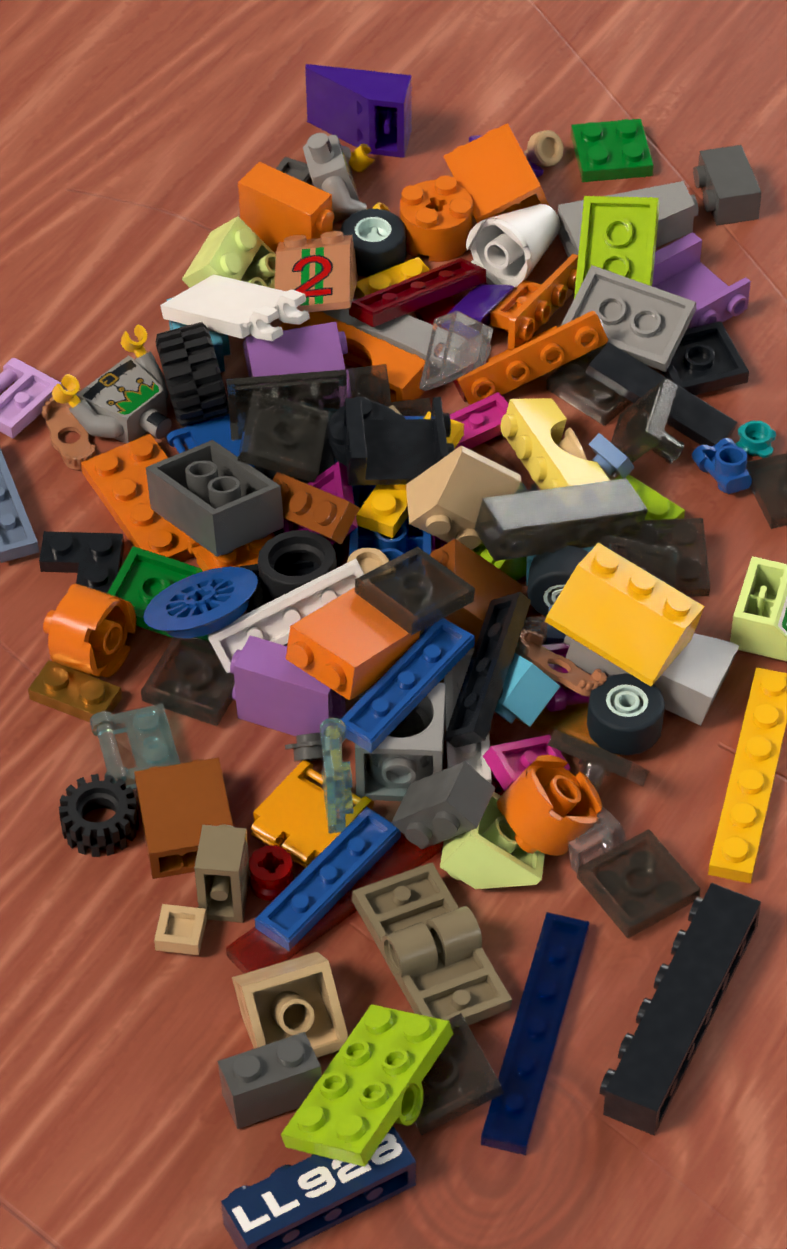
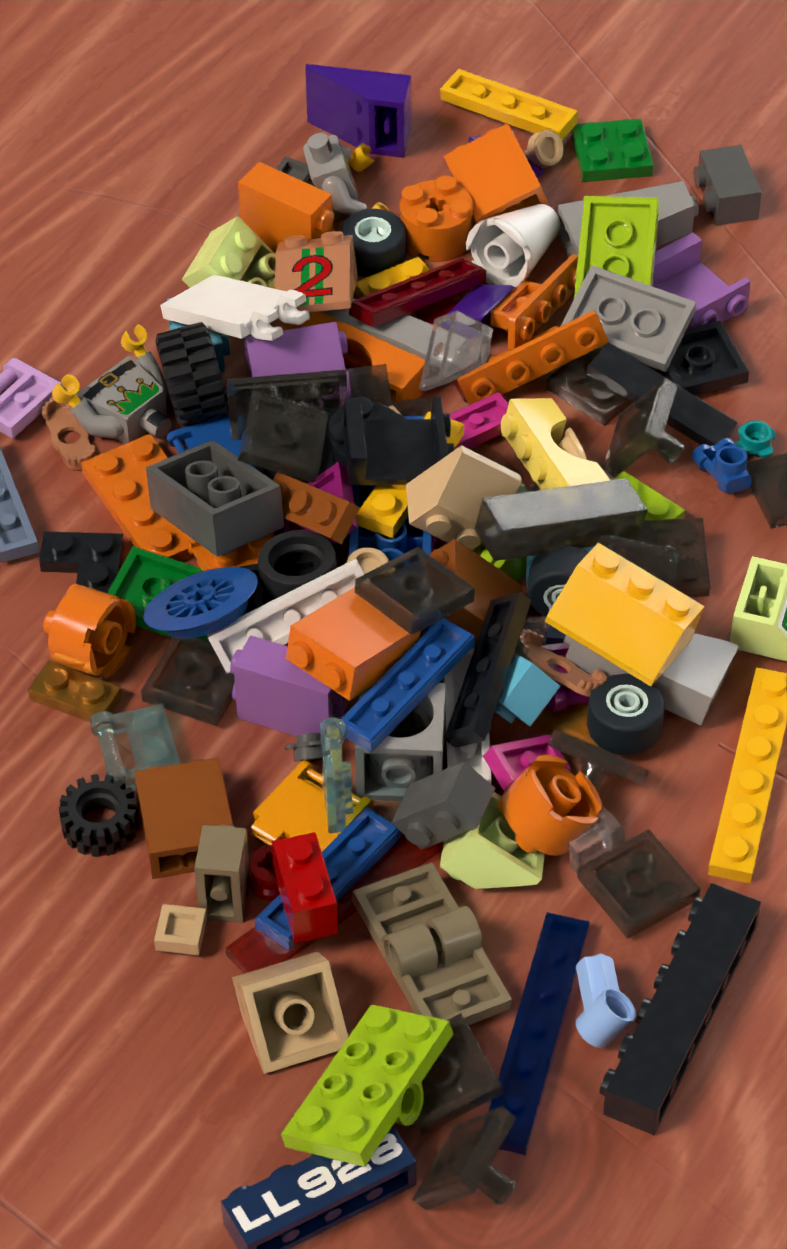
dark grey brick [218,1032,322,1129] -> none
medium blue plate [588,433,635,479] -> none
none -> red brick [272,832,338,943]
none -> clear smoke tile [412,1106,516,1211]
none -> yellow plate [440,69,578,141]
none -> light blue piece [576,953,636,1048]

